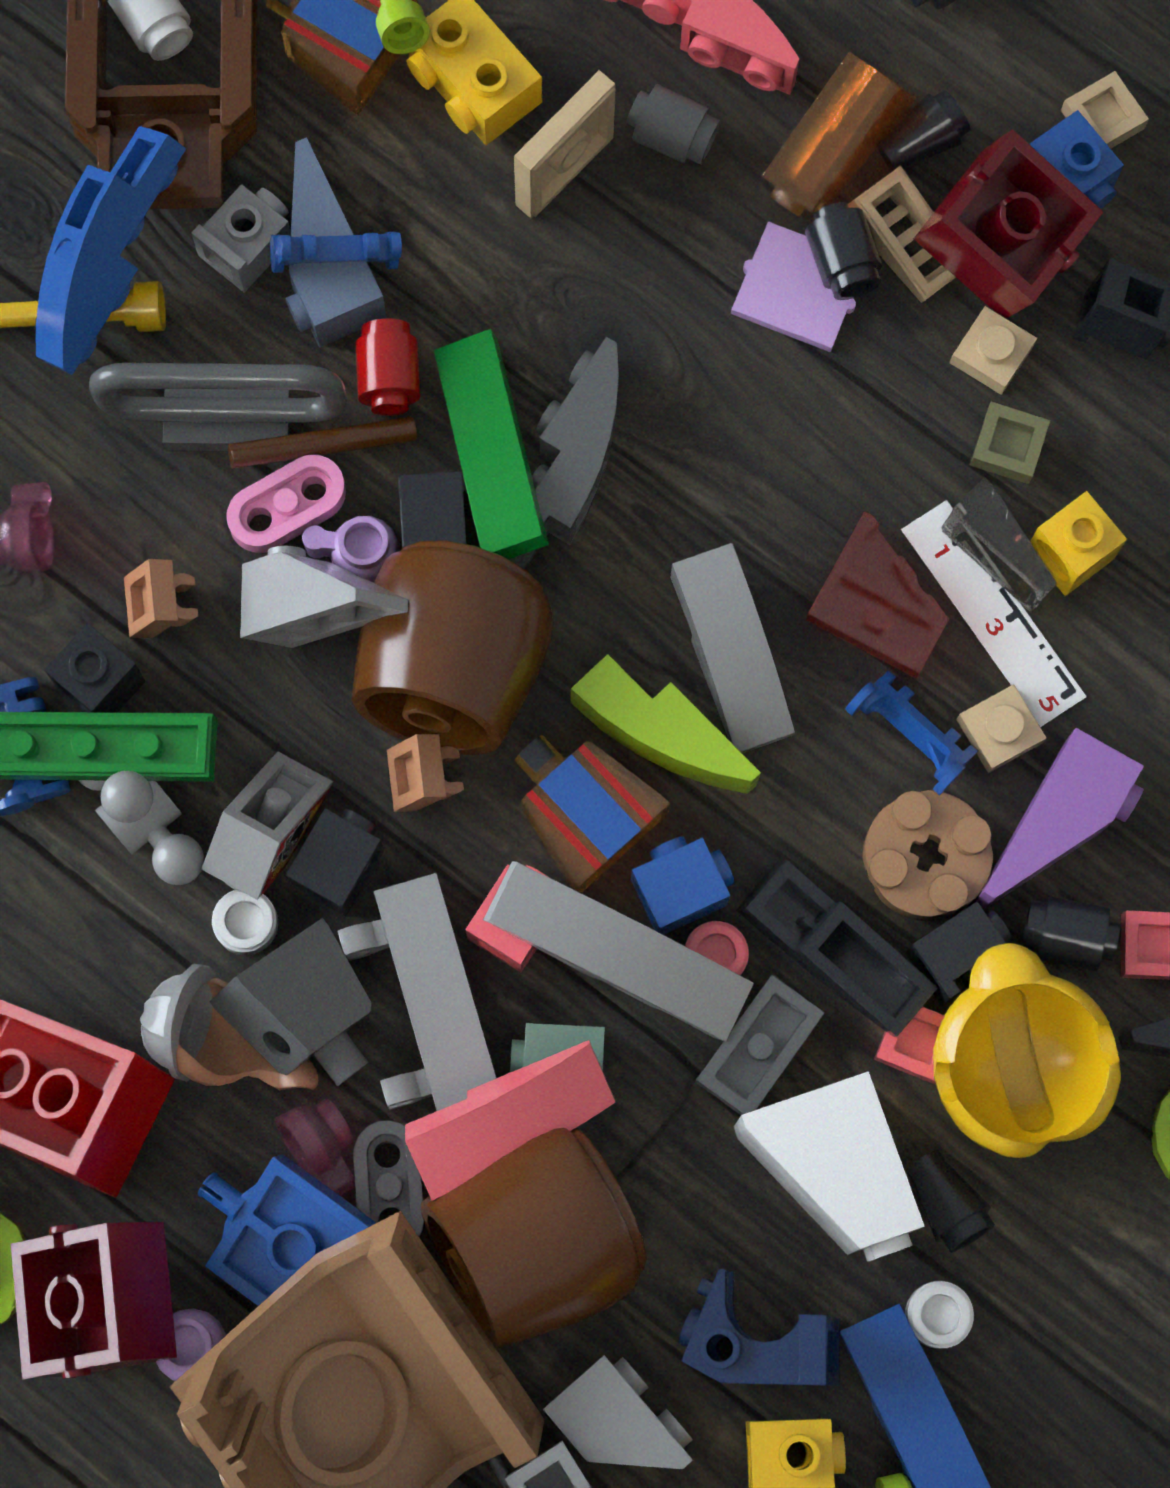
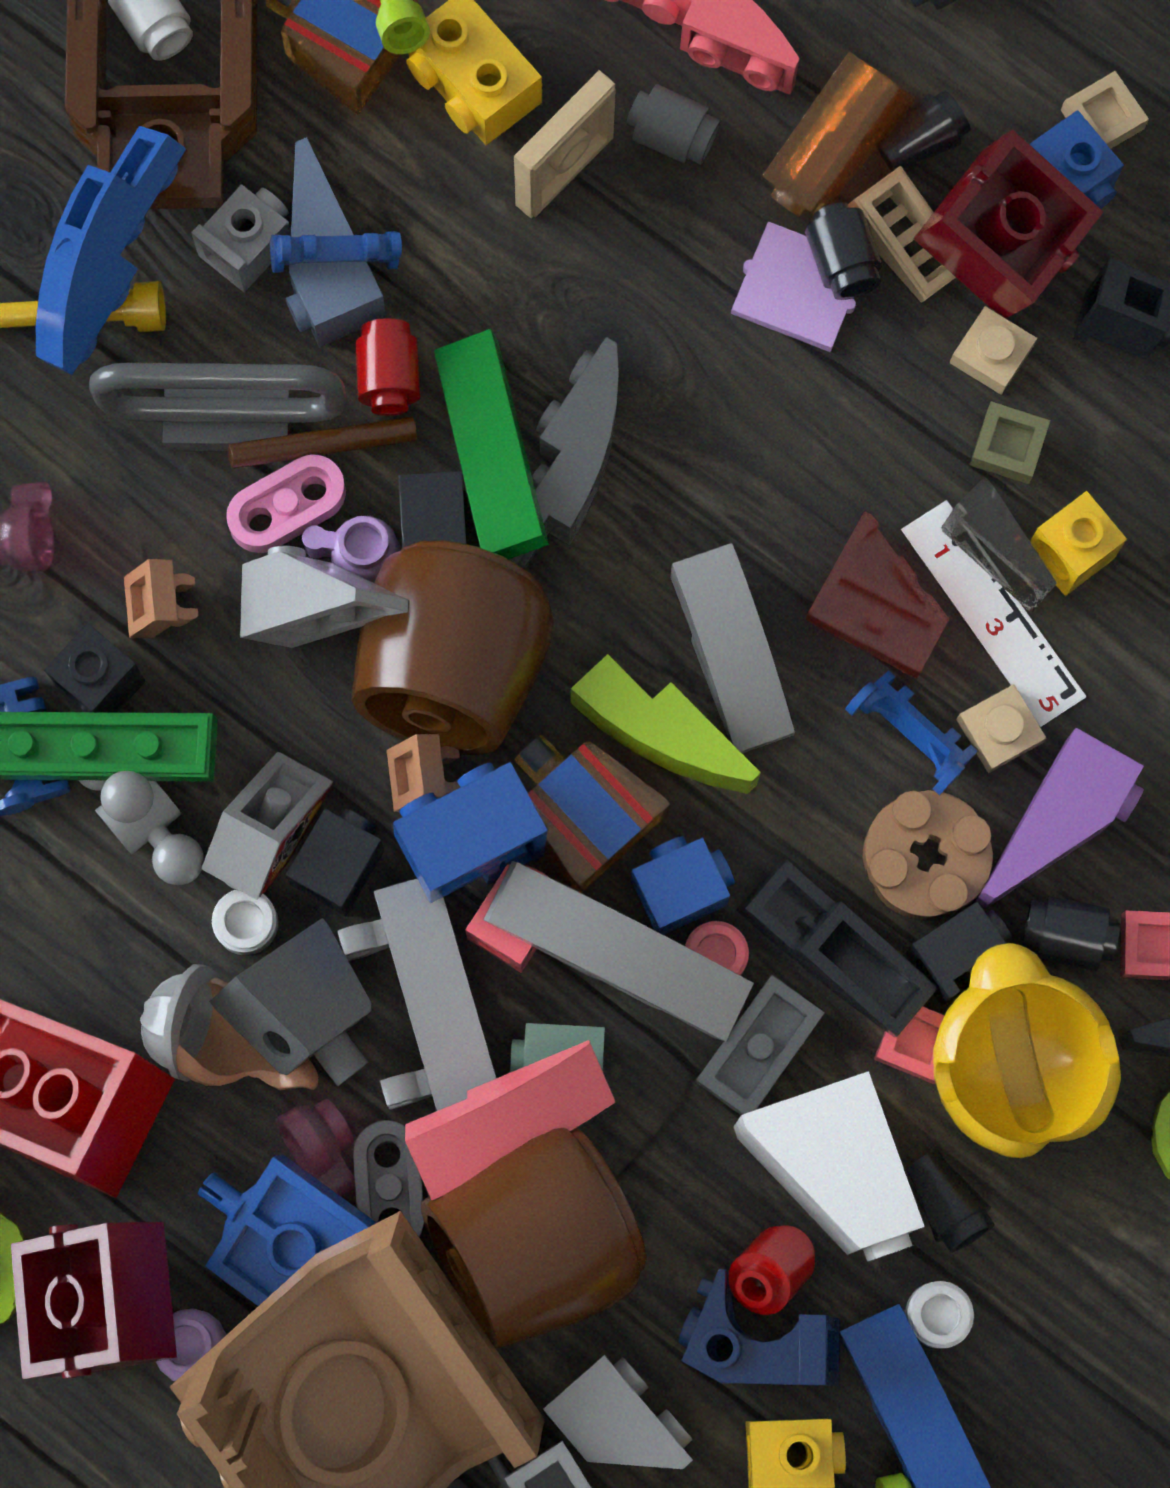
none -> blue brick [393,762,548,904]
none -> red brick [729,1225,815,1315]

